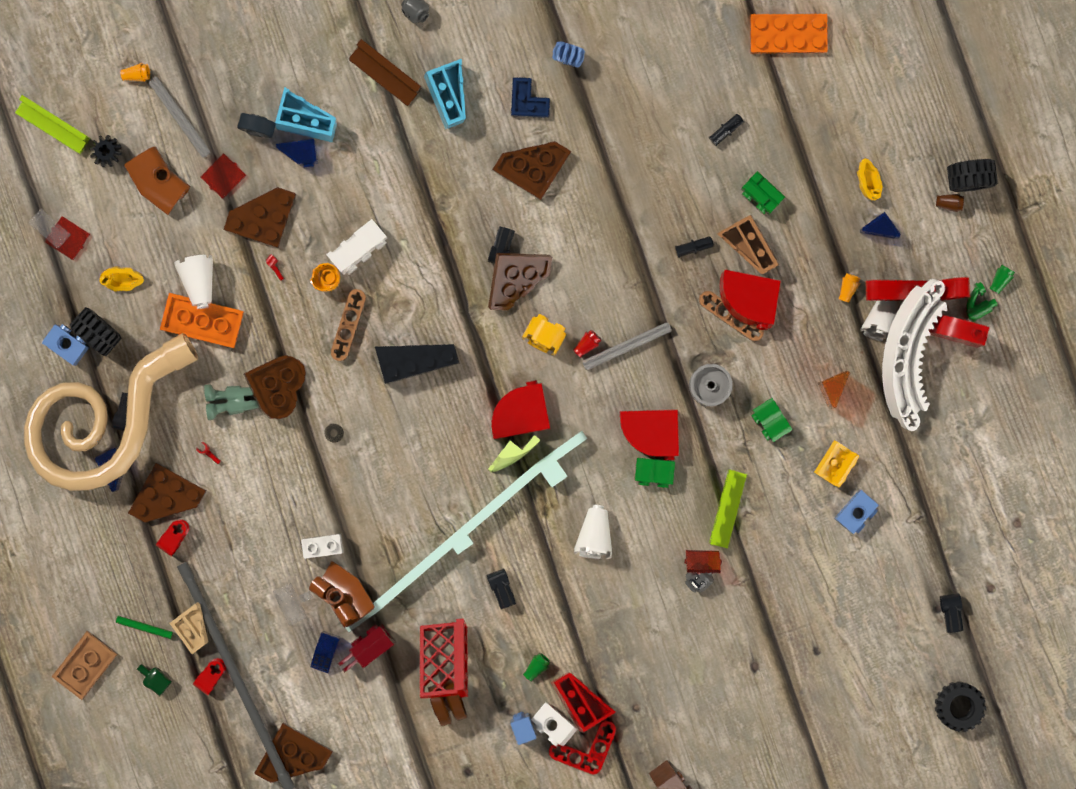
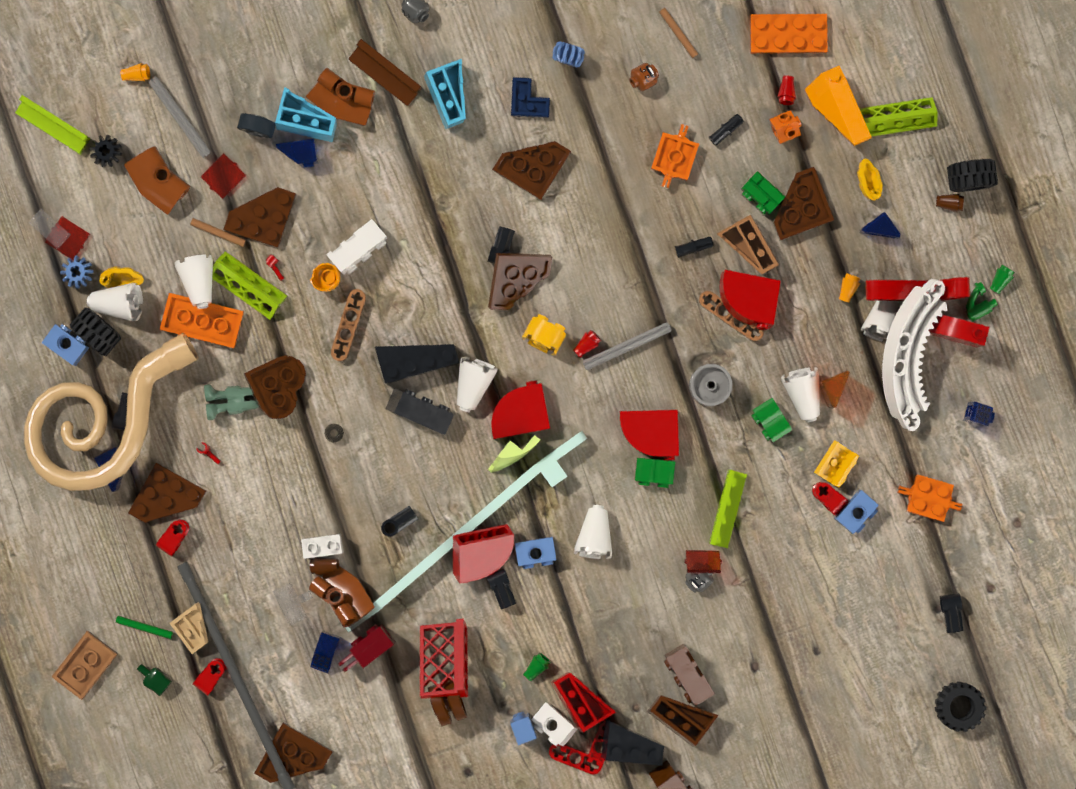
none -> medium blue gear [60,256,94,289]
none -> white cone [87,283,143,321]
none -> medium nougat bar [190,218,246,247]
none -> lime fence [212,251,287,320]
none -> dark orange panel [306,68,375,126]
none -> reddish brown cone [310,557,340,576]
none -> black piece [381,506,418,537]
none -> black wedge [385,388,454,435]
none -> brick [453,524,514,584]
none -> white cone [457,357,498,412]
none -> medium blue brick [515,537,556,569]
none -> black wedge [601,719,664,765]
none -> dark orange head [629,63,659,91]
none -> reddish brown wedge [647,695,719,747]
none -> orange plate [651,124,699,189]
none -> medium nougat bar [659,8,698,59]
none -> wedge [664,644,715,706]
none -> orange brick [769,110,802,144]
none -> reddish brown plate [773,167,834,241]
none -> red cone [777,75,796,105]
none -> white cone [781,367,820,422]
none -> light orange wedge [805,66,872,146]
none -> red piece [812,482,849,516]
none -> lime fence [859,97,938,137]
none -> orange plate [897,474,962,522]
none -> clear blue slope [963,401,995,427]

